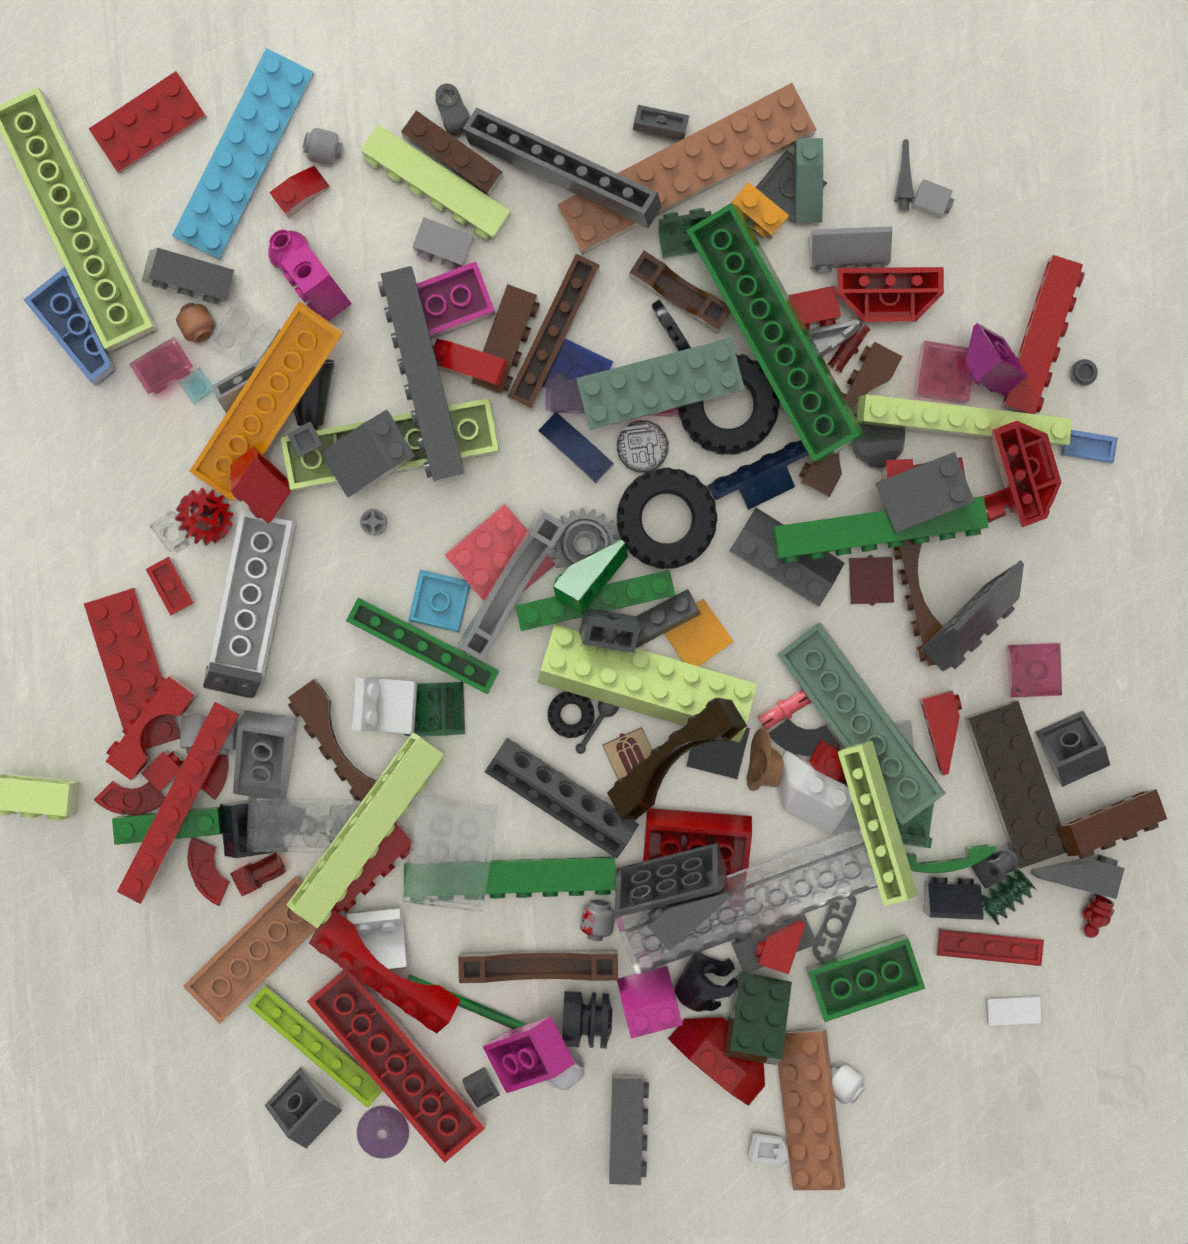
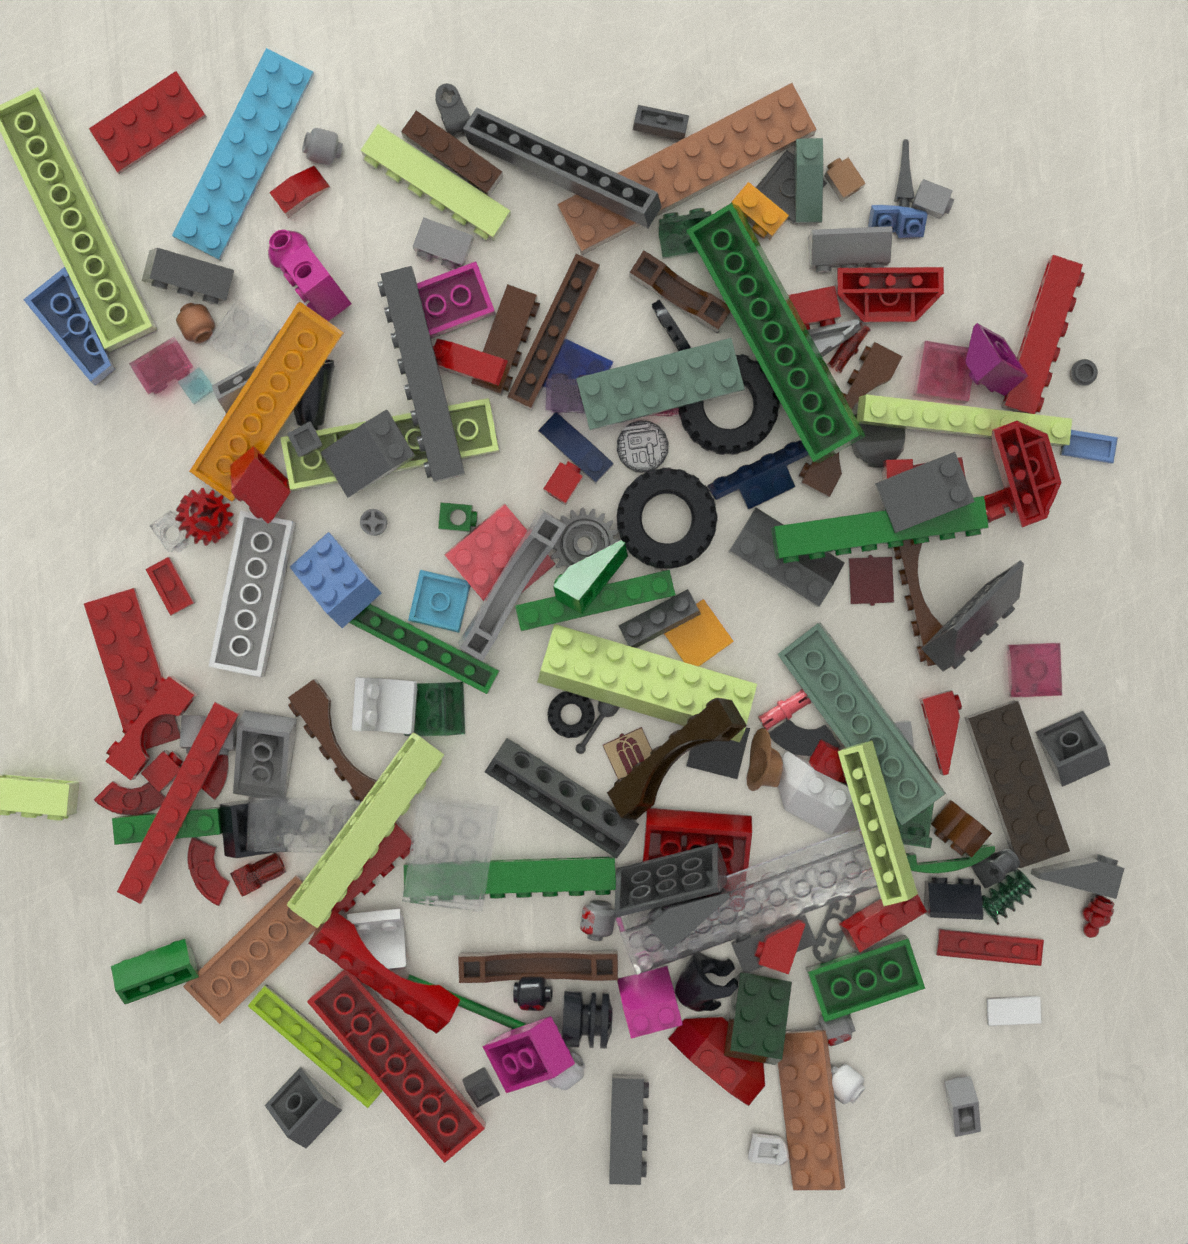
dark grey slope [203,662,262,698] -> none
clear purple dish [357,1106,409,1159] -> none
dark grey brick [579,608,640,653] -> none
reddish brown brick [1057,789,1167,859] -> none
none -> green brick [111,939,199,1005]
none -> medium blue brick [290,532,382,628]
none -> green brick [438,502,478,532]
none -> black head [513,977,553,1011]
none -> red brick [543,461,583,505]
none -> light grey head [815,1014,856,1046]
none -> medium nougat brick [824,157,866,202]
none -> red brick [839,894,927,952]
none -> medium blue slope [868,205,928,238]
none -> reddish brown brick [931,800,992,858]
none -> light grey slope [945,1076,981,1137]

